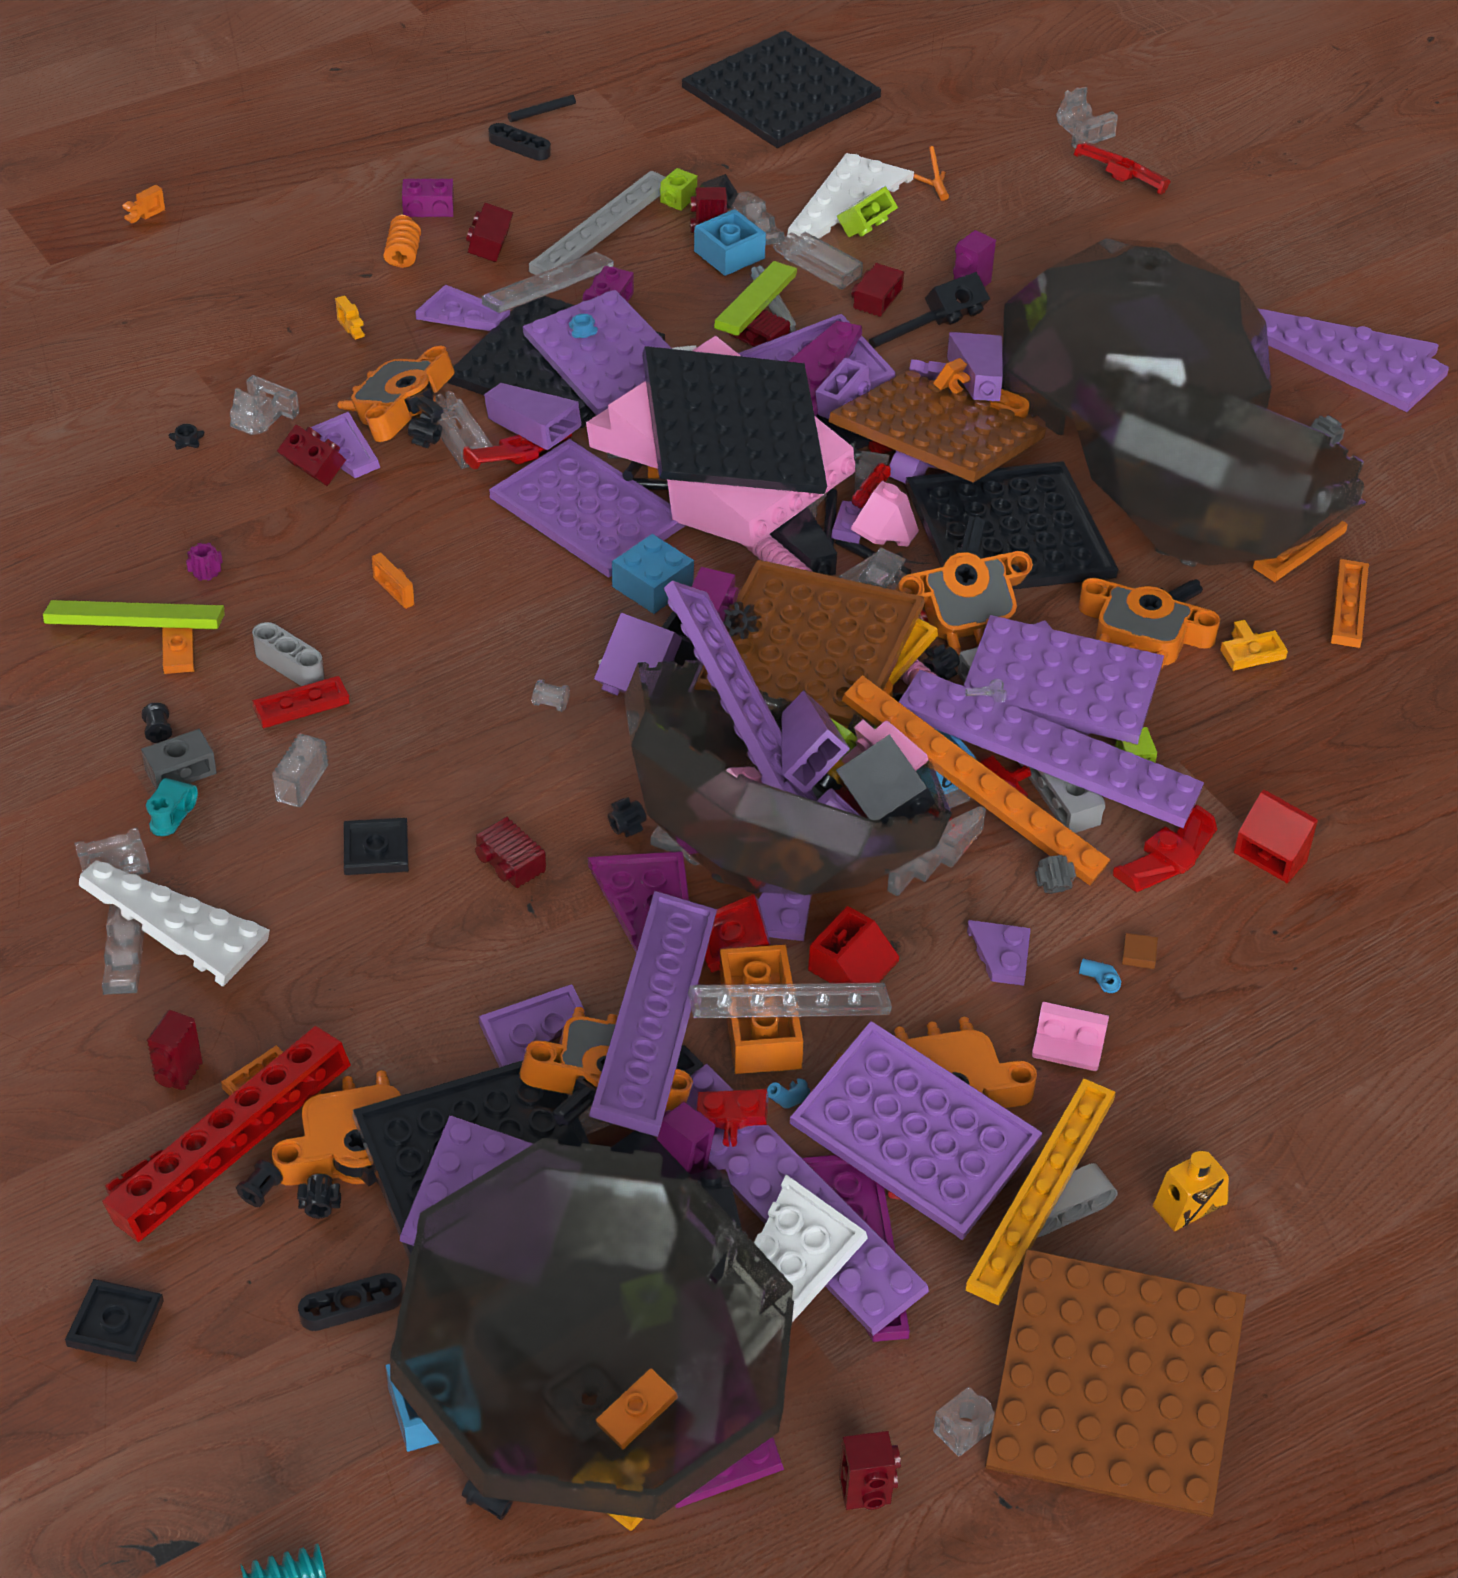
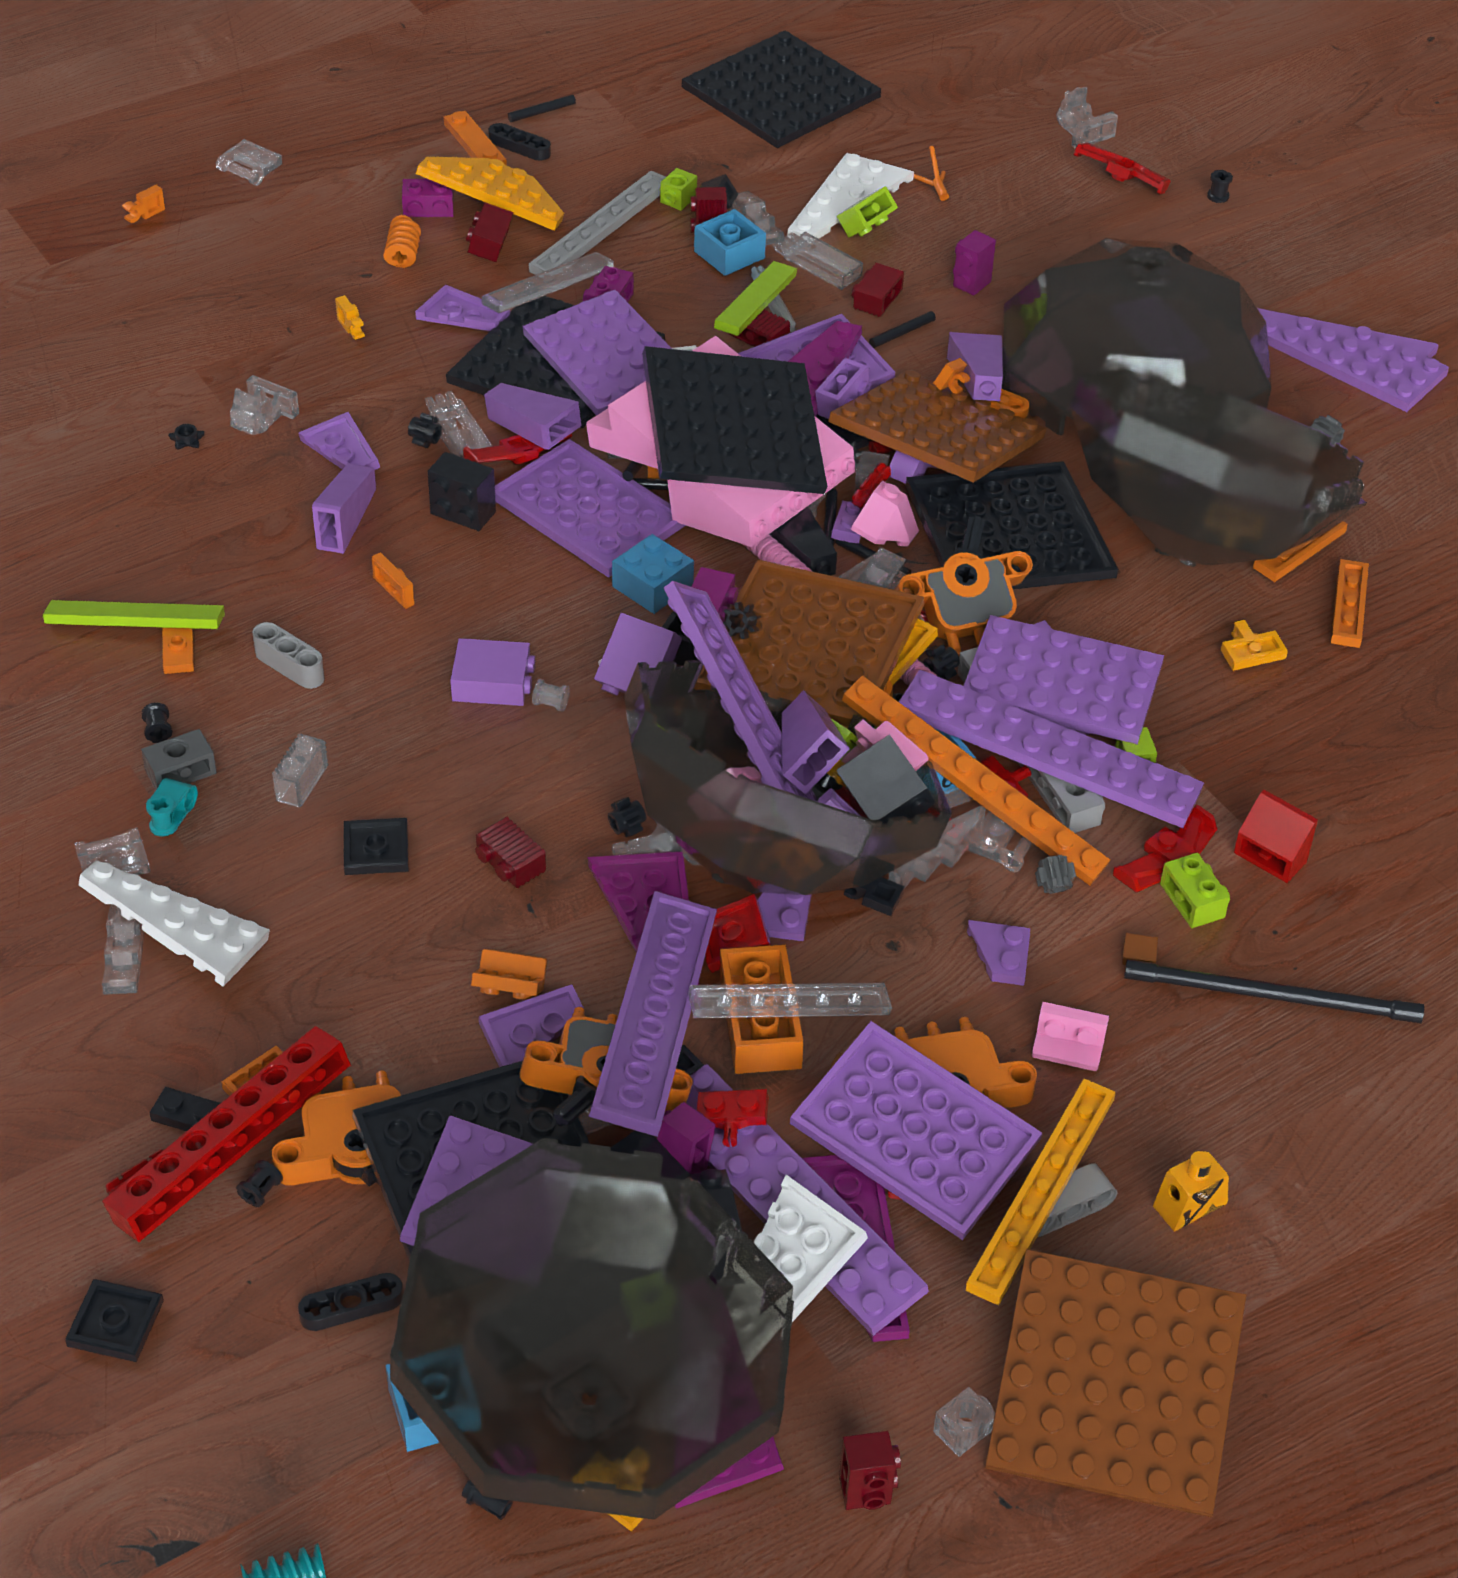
dark red brick [146,1010,203,1091] -> none
magenta gear [186,543,223,581] -> none
red plate [252,676,350,729] -> none
dark red brick [277,424,346,486] -> none
black gear [297,1174,341,1219] -> none
orange piece [337,346,455,442] -> none
dark azure plate [569,314,598,338] -> none
orange plate [596,1368,678,1450] -> none
dark azure arm [767,1078,811,1109] -> none
red slope [808,905,899,1001] -> none
medium lavender plate [909,360,947,380] -> none
black brick [925,272,990,325] -> none
clear hand [965,679,1007,702] -> none
orange piece [1078,578,1220,668] -> none
dark azure arm [1079,958,1121,993] -> none
none -> black plate [149,1087,221,1131]
none -> clear plate [216,139,283,186]
none -> medium lavender slope [312,463,376,554]
none -> light orange plate [416,157,564,231]
none -> black brick [427,452,496,531]
none -> orange plate [443,111,507,166]
none -> medium lavender brick [451,638,535,706]
none -> orange bracket [471,949,547,1000]
none -> clear axle [612,832,674,856]
none -> black plate [844,873,905,916]
none -> clear plate [968,811,1032,873]
none -> black piece [1124,959,1425,1024]
none -> lime brick [1160,852,1230,929]
none -> black bush [1207,170,1233,203]

